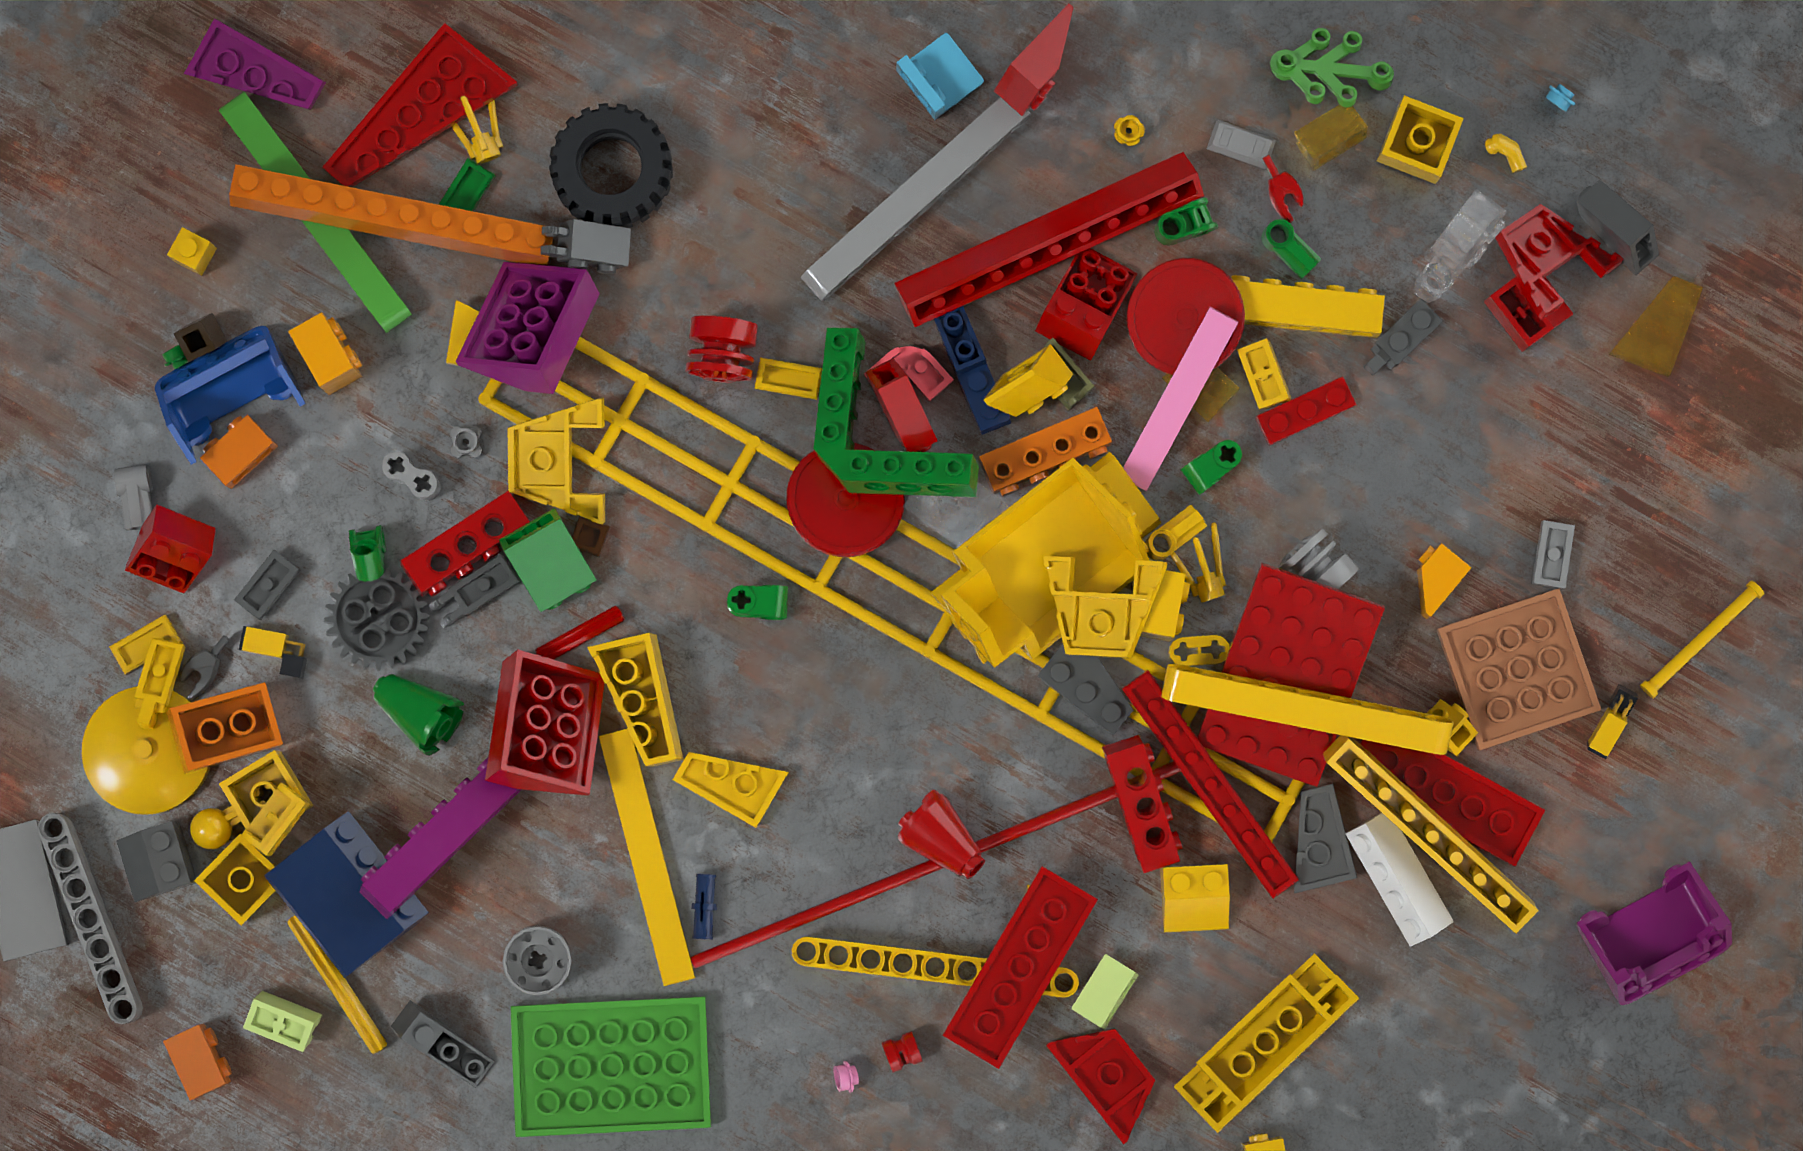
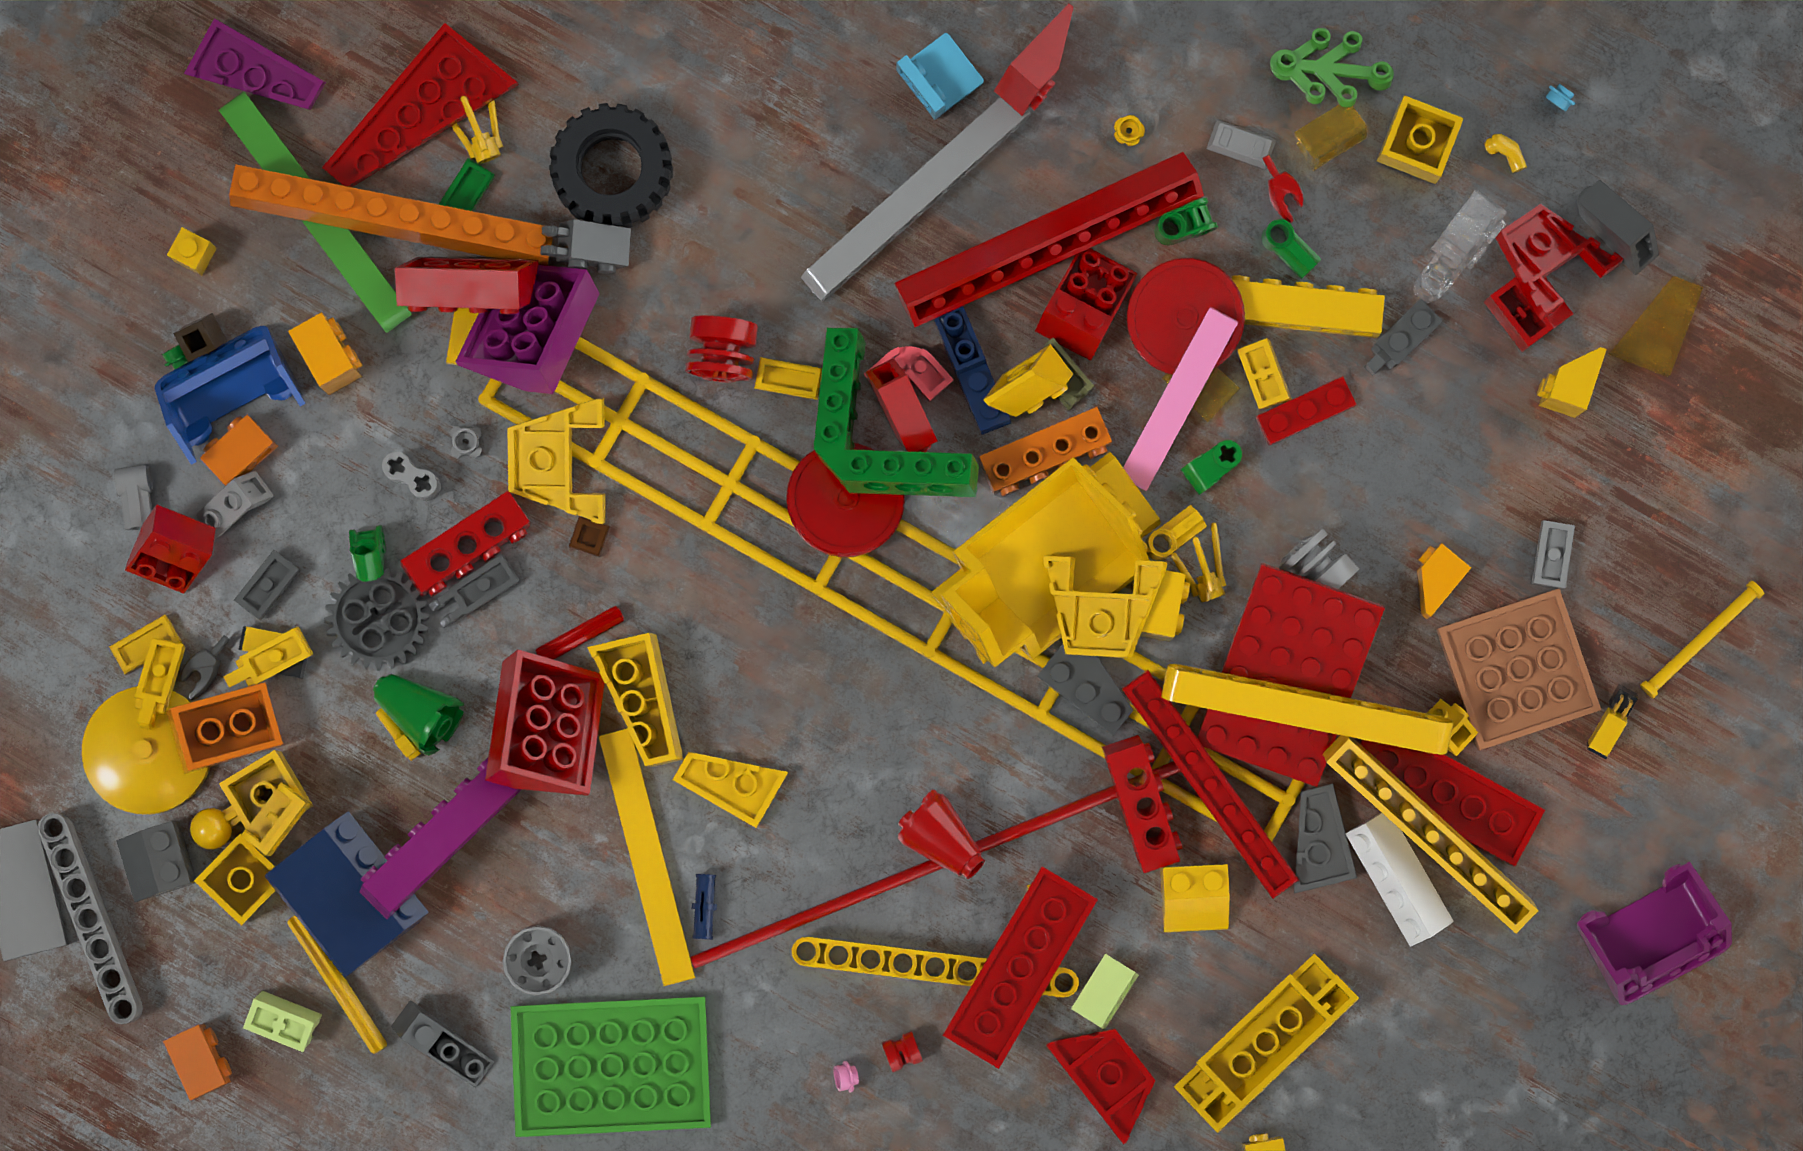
green brick [499,508,597,612] -> none
green piece [727,585,788,620] -> none
yellow beam [1168,635,1230,666] -> none
none -> light grey bracket [196,470,274,539]
none -> yellow hinge [223,626,313,688]
none -> yellow bar [375,708,421,761]
none -> slope [395,257,538,314]
none -> yellow slope [1537,347,1607,418]

